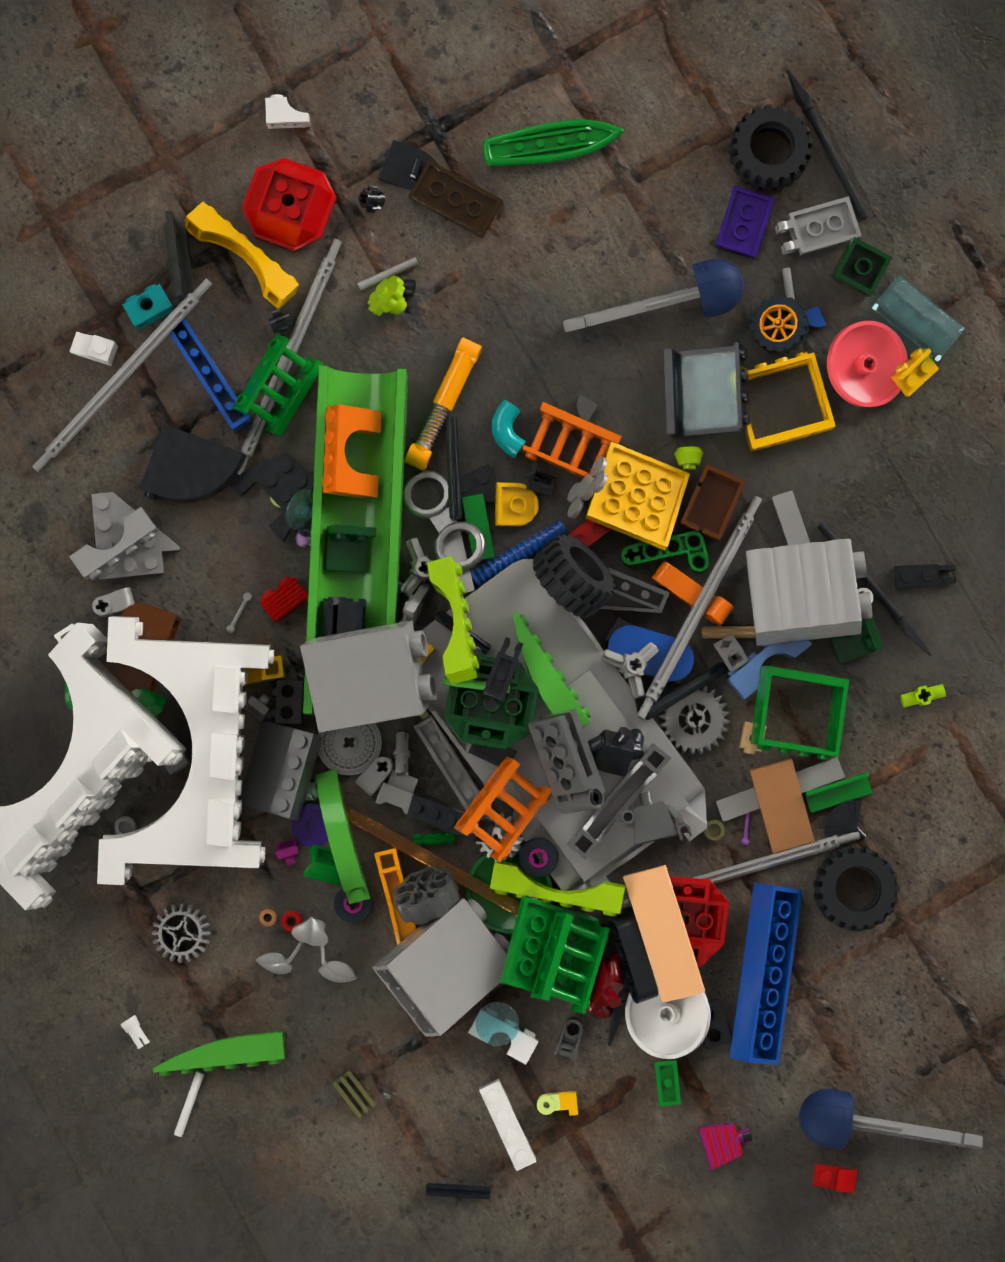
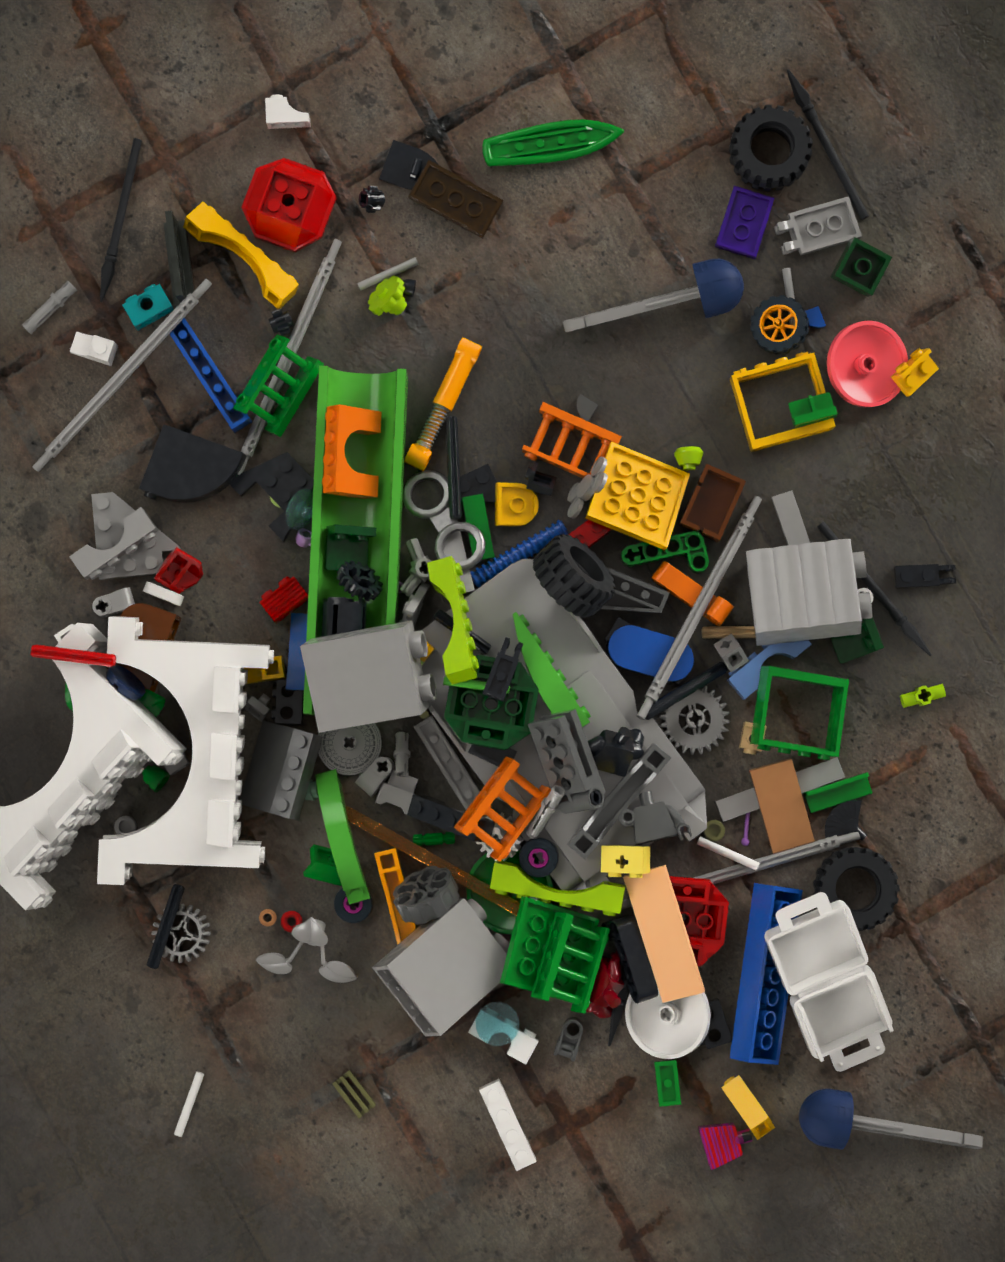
white pin [120,1015,150,1049] -> none
bright green slope [153,1031,286,1076] -> none
light grey hinge [226,593,252,633] -> none
magenta tile [275,838,299,866] -> none
dark purple tile [291,804,329,847] -> none
black axle [426,1183,491,1199] -> none
teal cylinder [492,399,526,459] -> none
leg [537,1091,578,1116] -> none
light grey bush [601,642,658,699] -> none
clear light blue panel [664,342,750,437] -> none
red brick [812,1163,858,1193] -> none
clear light blue slope [872,275,965,361] -> none
none -> light grey pin [21,280,77,334]
none -> red axle [31,645,116,667]
none -> black piece [100,138,142,302]
none -> dark blue tile [106,664,146,700]
none -> green hat [142,765,170,793]
none -> white beam [143,581,184,606]
none -> black axle [146,884,185,969]
none -> red slope [154,547,203,594]
none -> blue sticker [286,613,308,690]
none -> black gear [336,560,383,602]
none -> light grey pin [526,785,565,839]
none -> light yellow brick [601,845,650,878]
none -> white bar [697,836,760,871]
none -> yellow slope [721,1075,775,1140]
none -> white piece [764,892,894,1072]
none -> green panel [788,392,838,428]

